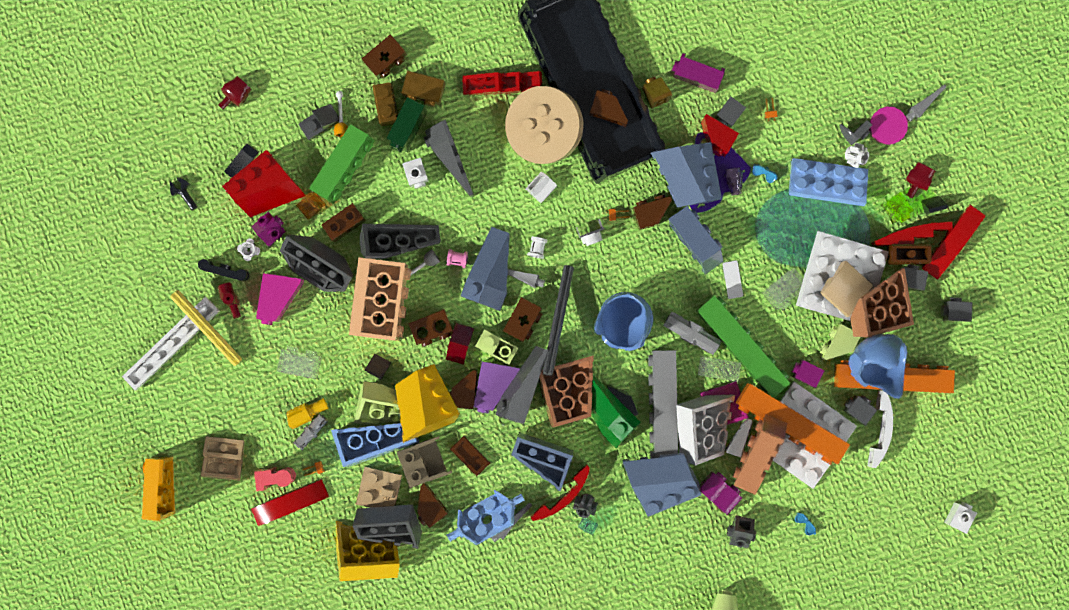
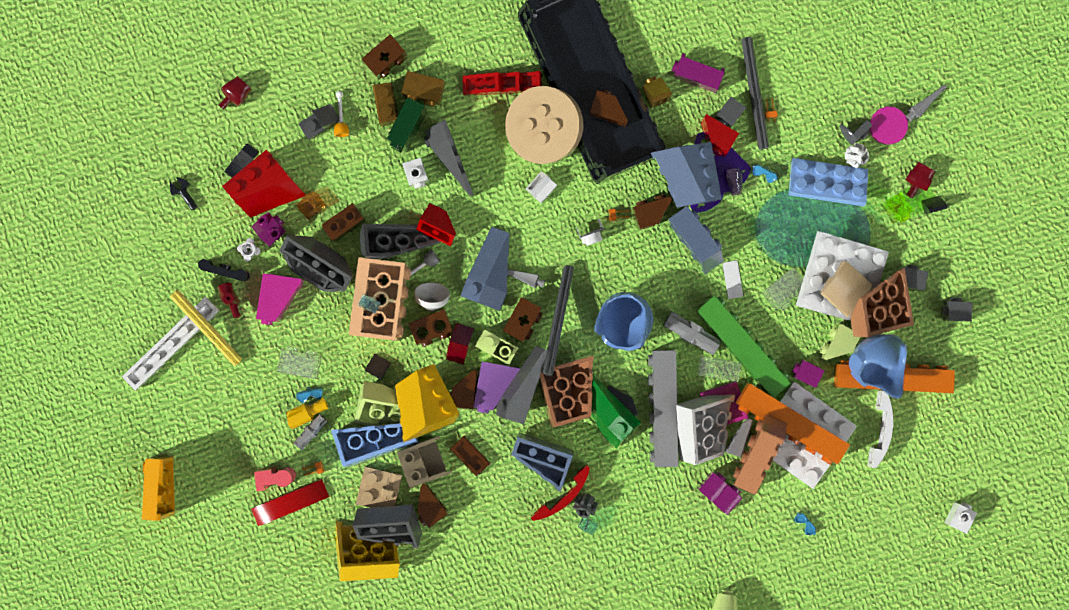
tan slope [201,436,244,481] -> none
bright green brick [309,124,375,205] -> none
bright pink bush [446,249,468,269] -> none
light blue plate [447,490,525,545] -> none
light grey piece [491,503,532,542] -> none
white bush [527,236,548,259] -> none
sand blue wedge [622,453,701,517] -> none
dark grey brick [727,515,756,548] -> none
dark grey brick [843,395,877,425] -> none
red slope [871,222,953,246] -> none
reddish brown brick [887,244,932,265] -> none
red slope [922,204,986,280] -> none
none -> dark azure piece [296,387,323,403]
none -> clear light blue piece [358,294,381,314]
none -> white piece [414,282,450,311]
none -> red slope [417,203,456,246]
none -> dark grey axle [741,37,769,150]

